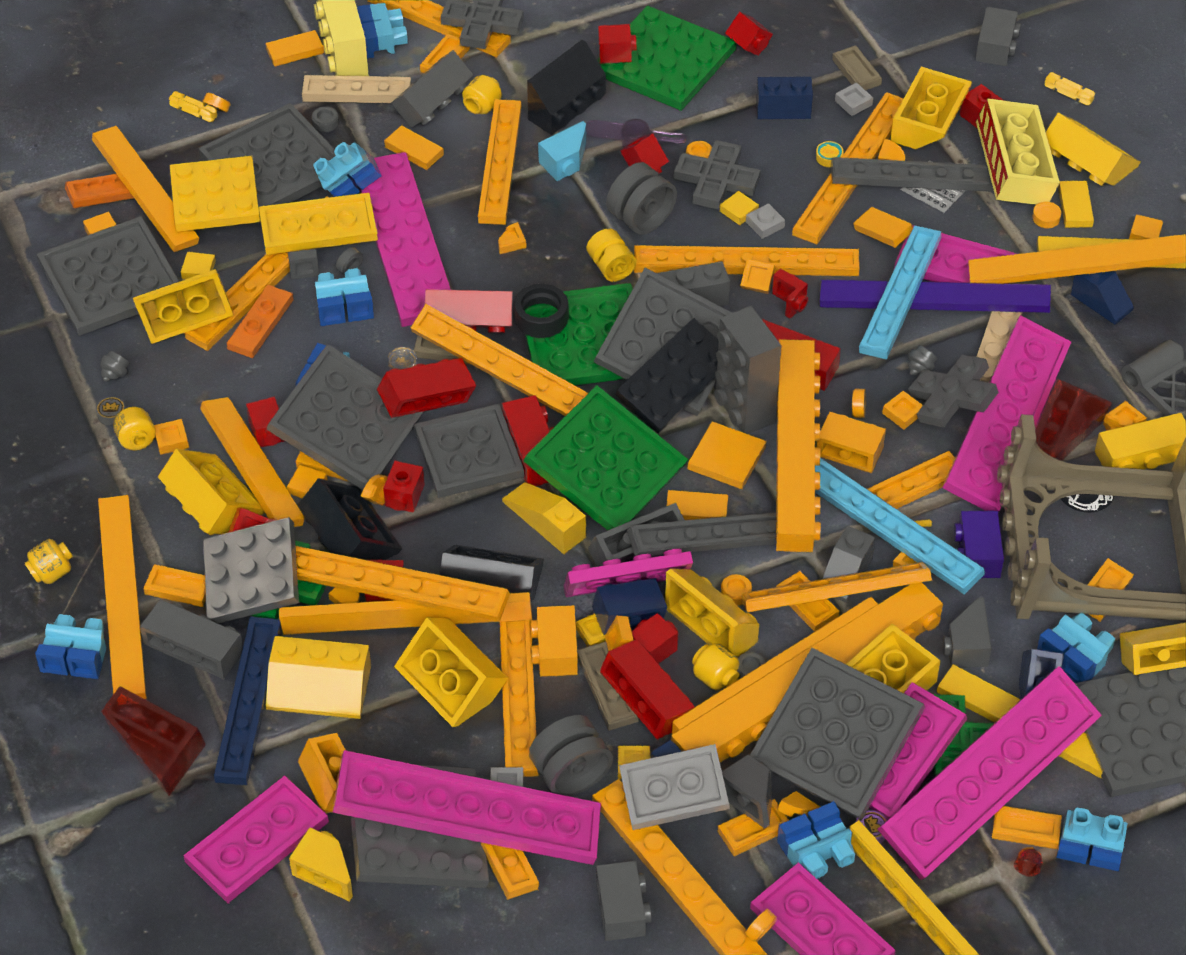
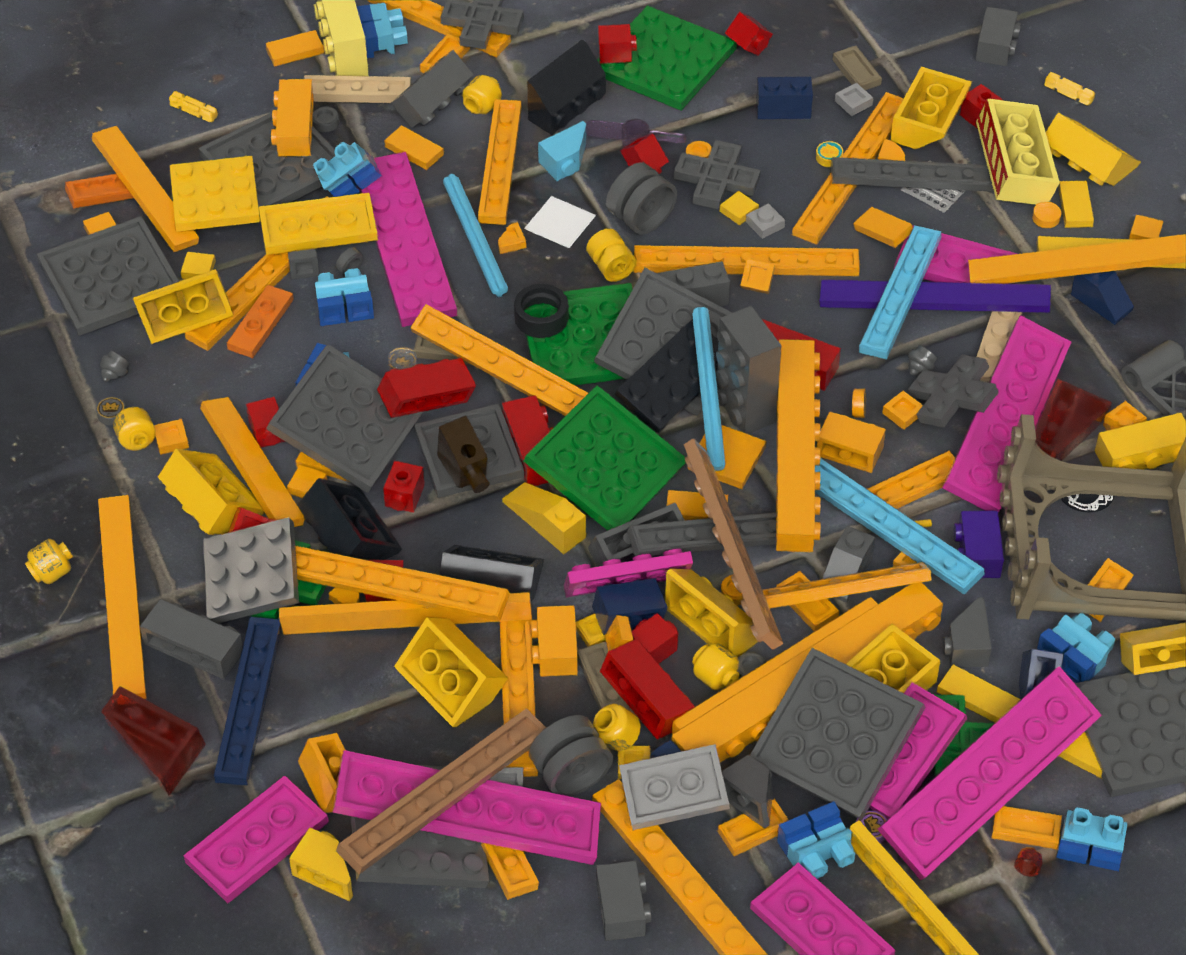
hips [35,614,106,679] -> none
light orange tile [143,564,206,607] -> none
light orange tile [203,92,231,113] -> none
yellow slope [266,636,371,719] -> none
light orange tile [361,474,388,506] -> none
brick [425,289,512,333] -> none
light orange tile [745,909,777,942] -> none
red bracket [772,268,808,319] -> none
light orange tile [777,791,821,817] -> none
none -> light orange brick [271,79,314,157]
none -> medium nougat plate [336,708,546,874]
none -> dark brown torso [437,415,490,493]
none -> medium azure axle [443,174,508,297]
none -> white sticker [524,196,596,248]
none -> yellow head [593,704,641,751]
none -> medium nougat plate [684,438,784,650]
none -> medium azure axle [692,307,726,471]

